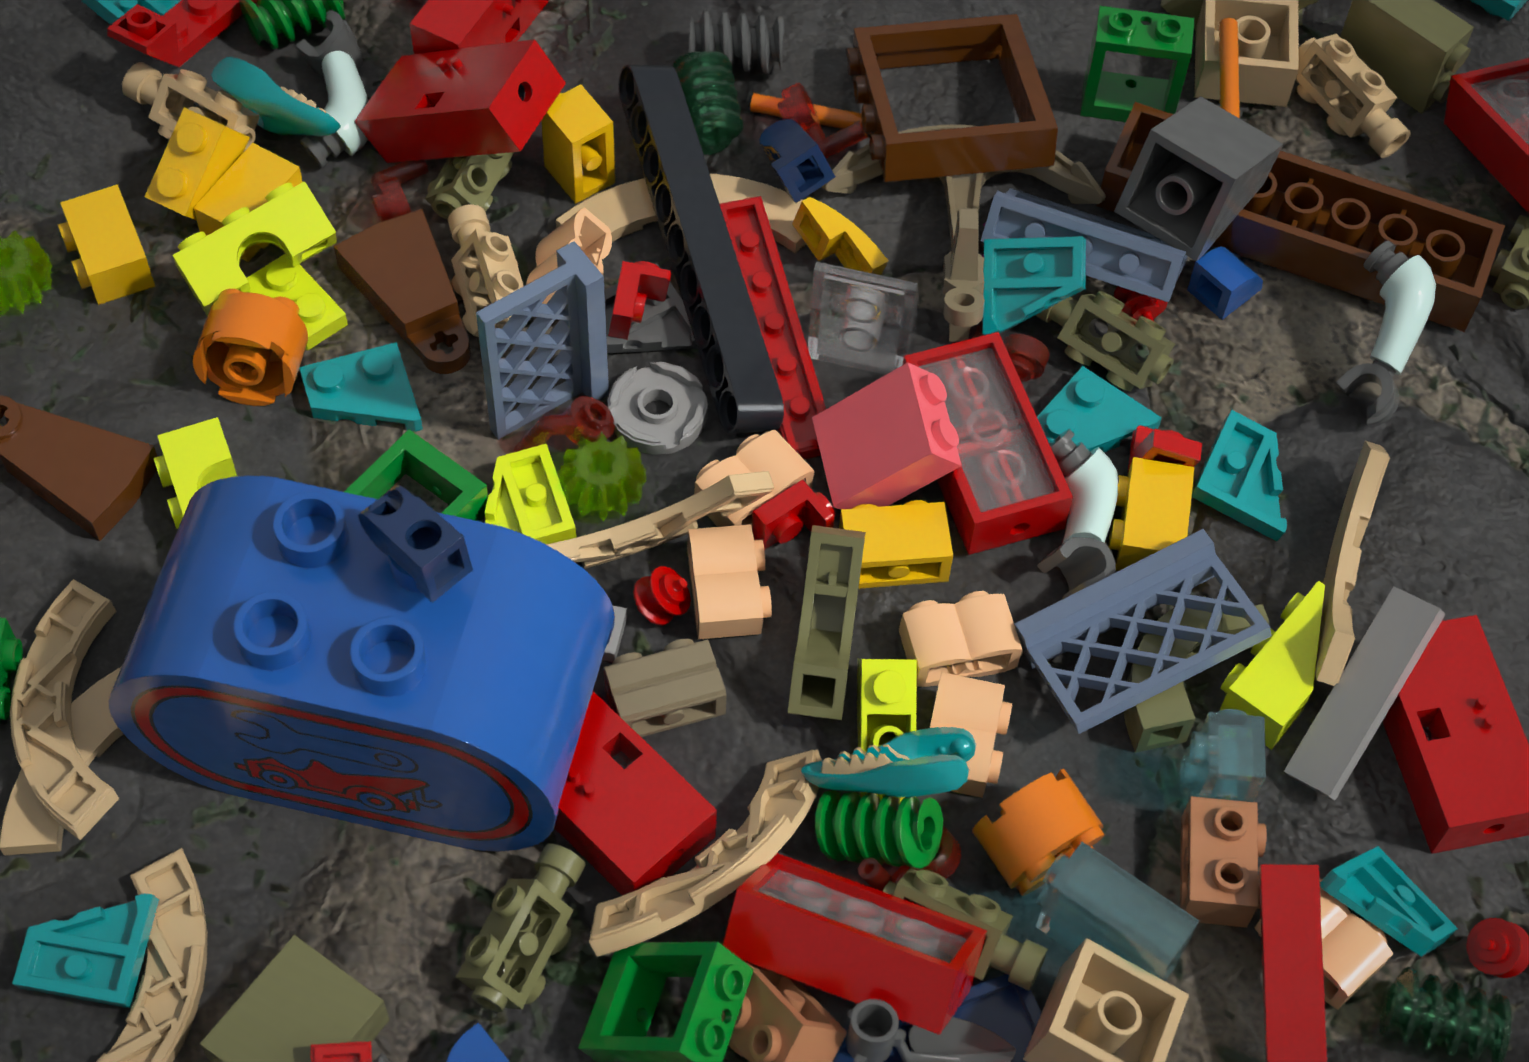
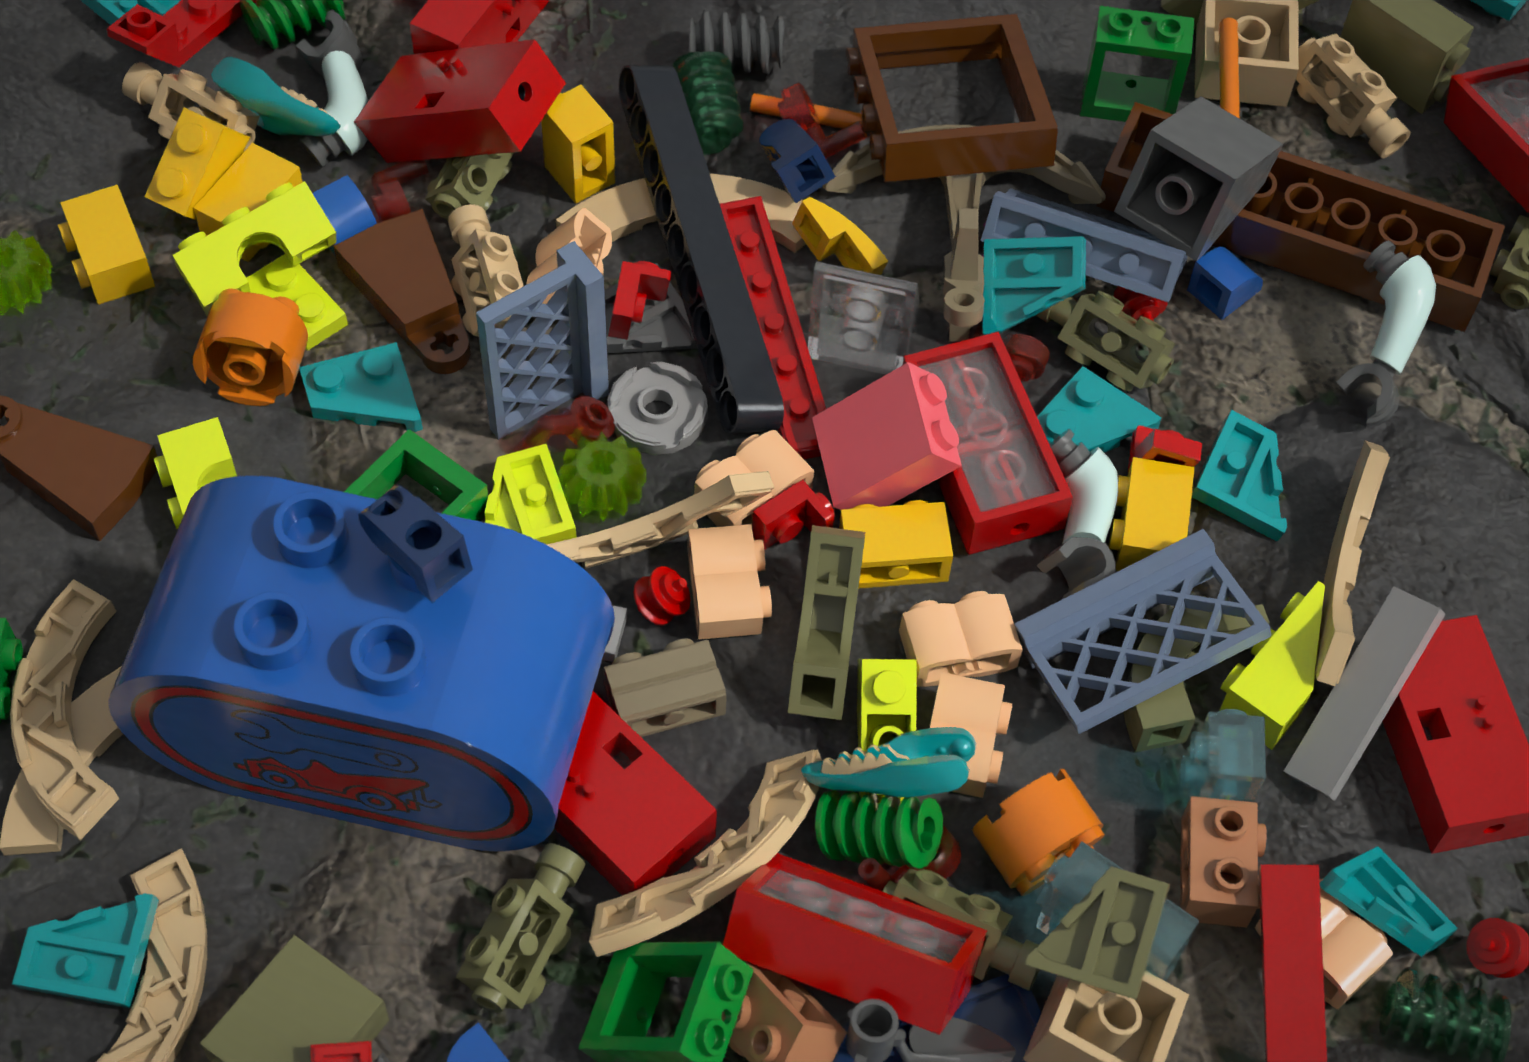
none -> blue brick [312,175,377,257]
none -> olive wing [1025,866,1170,1000]

